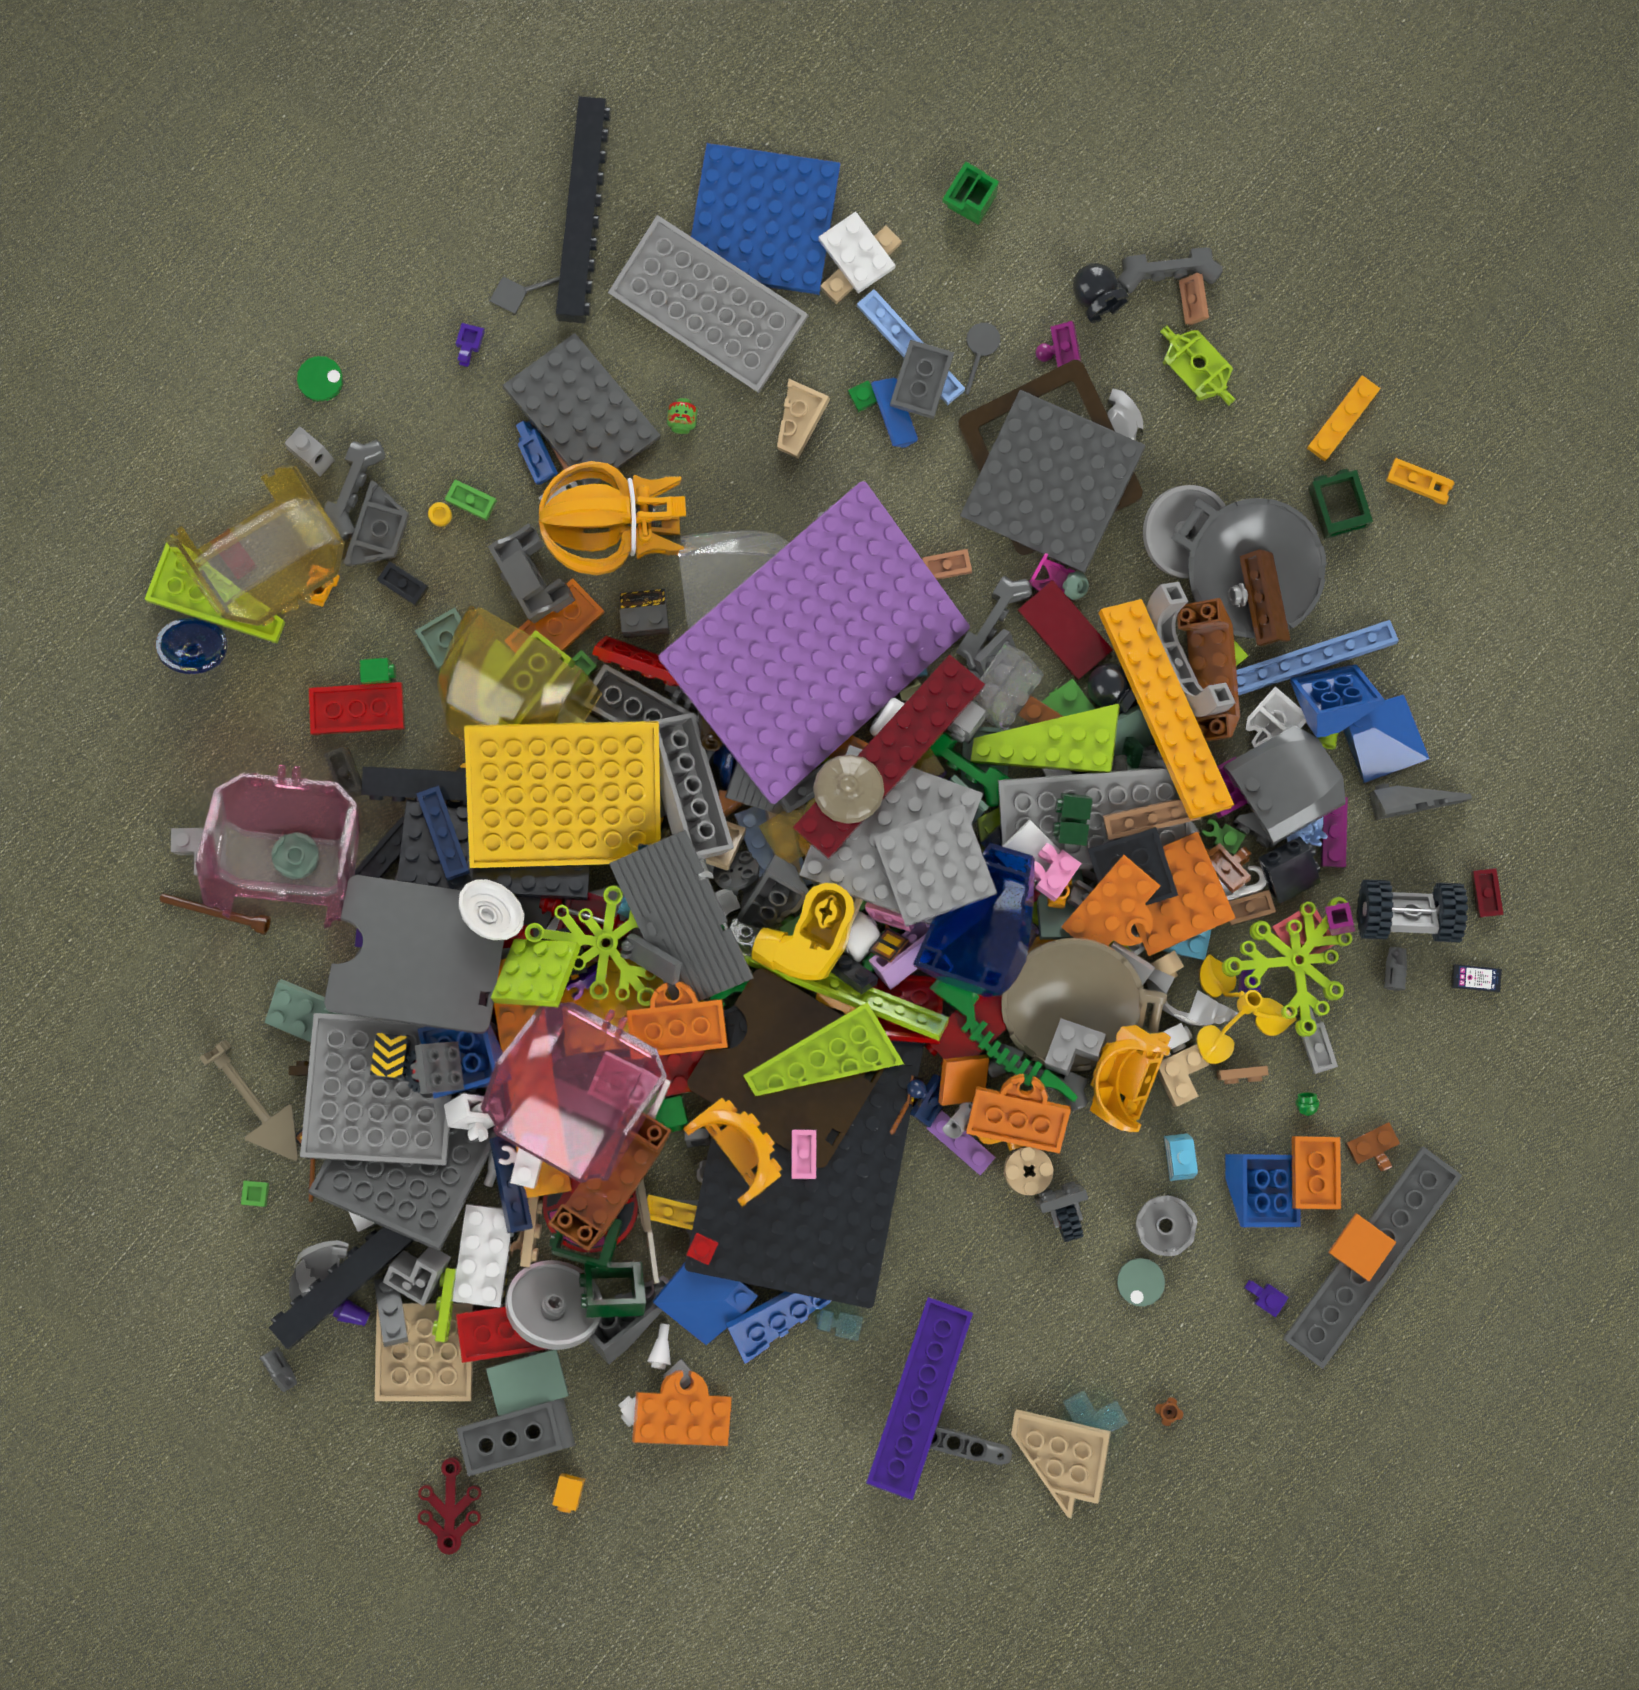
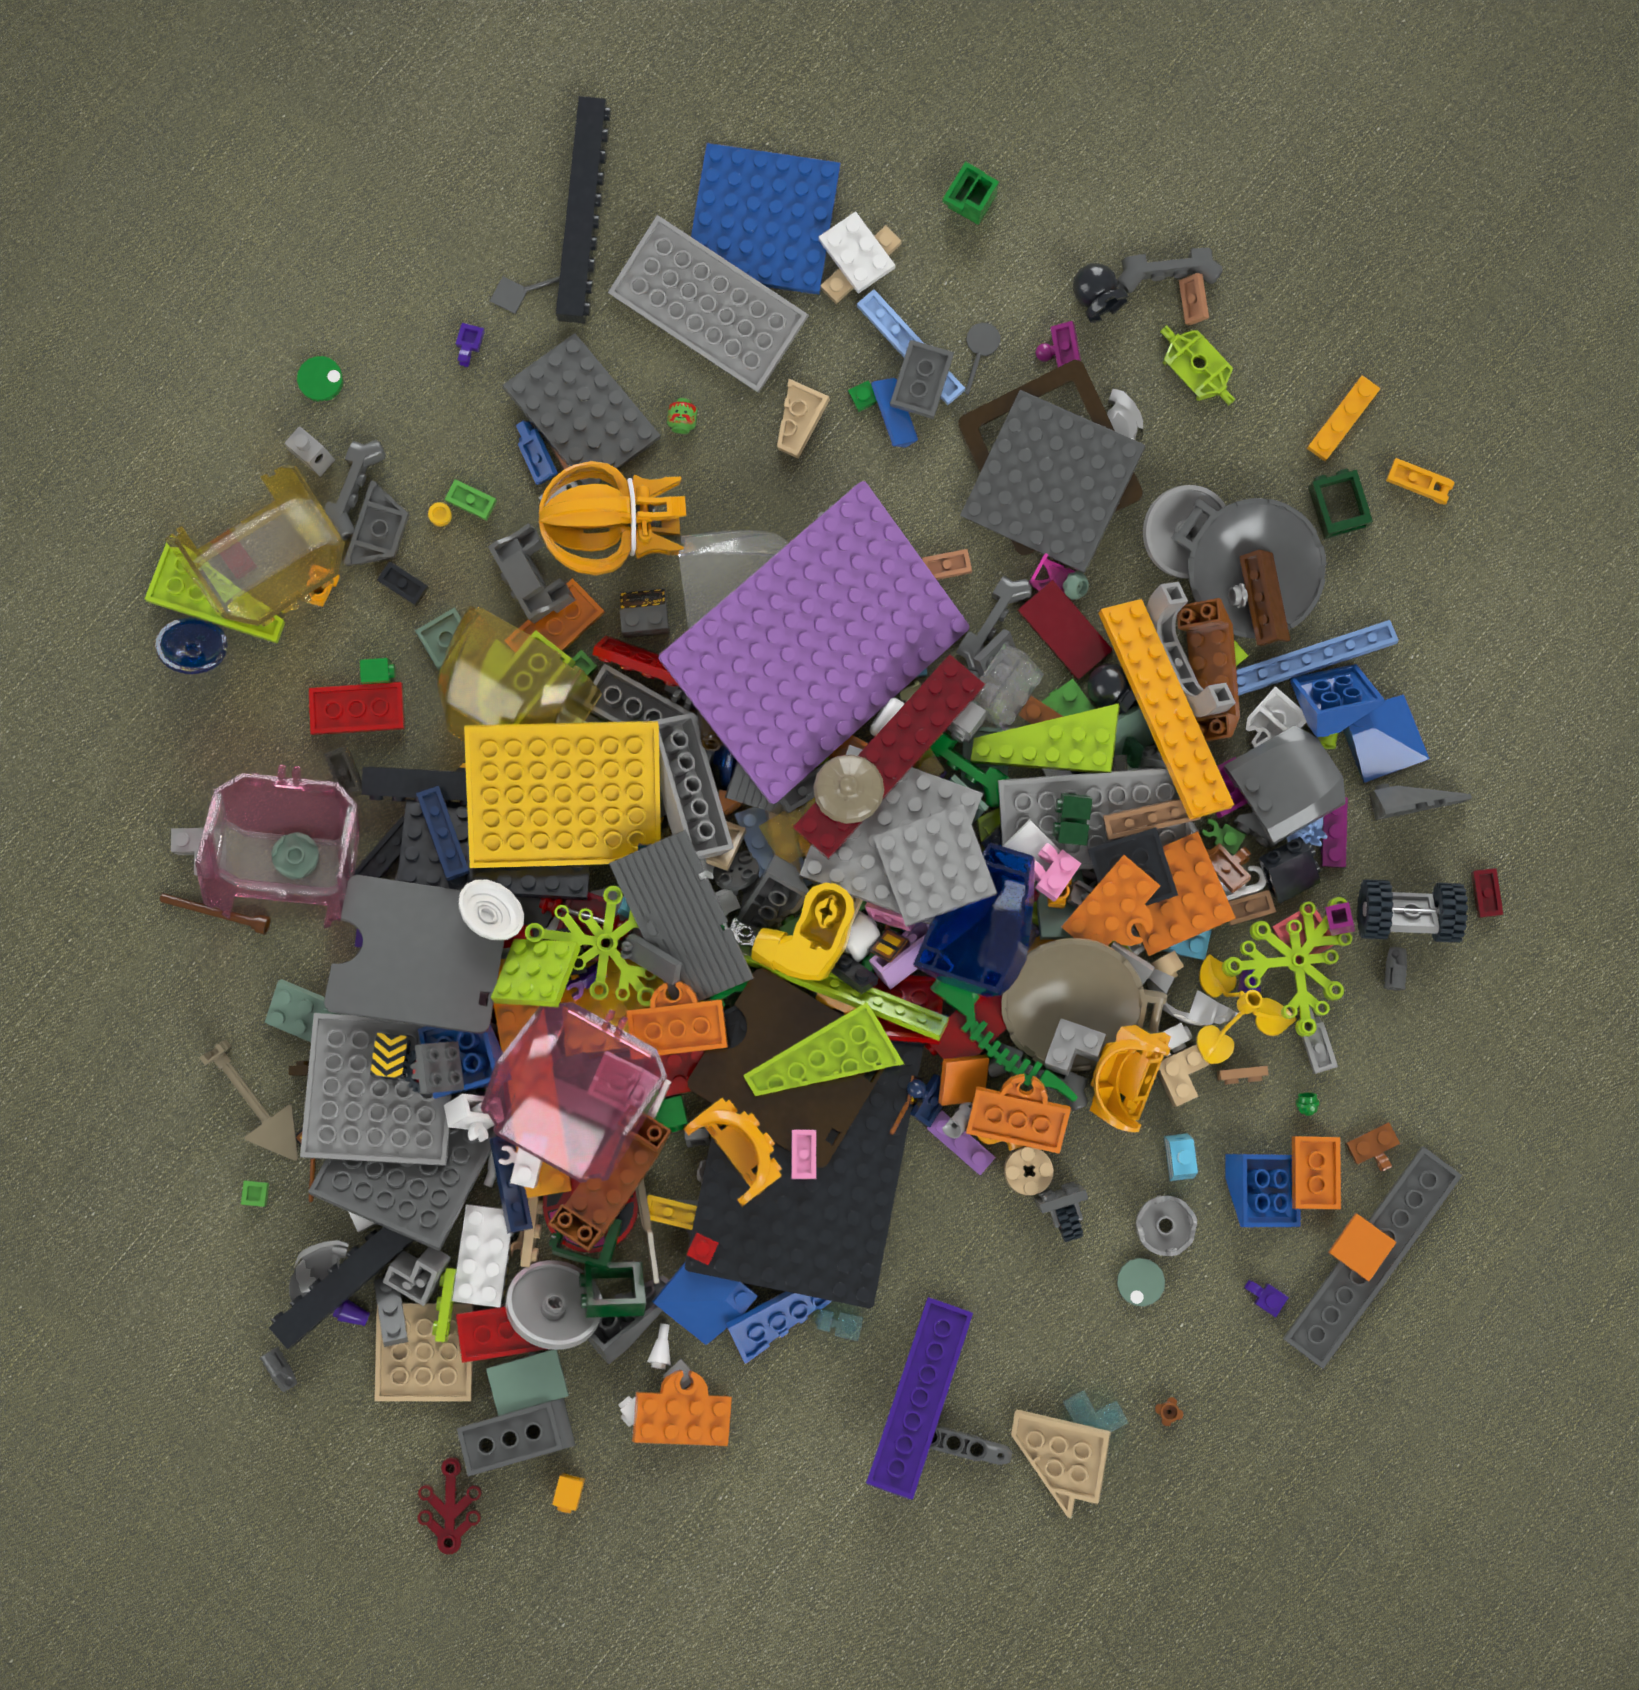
tile [1451,964,1502,993] -> none

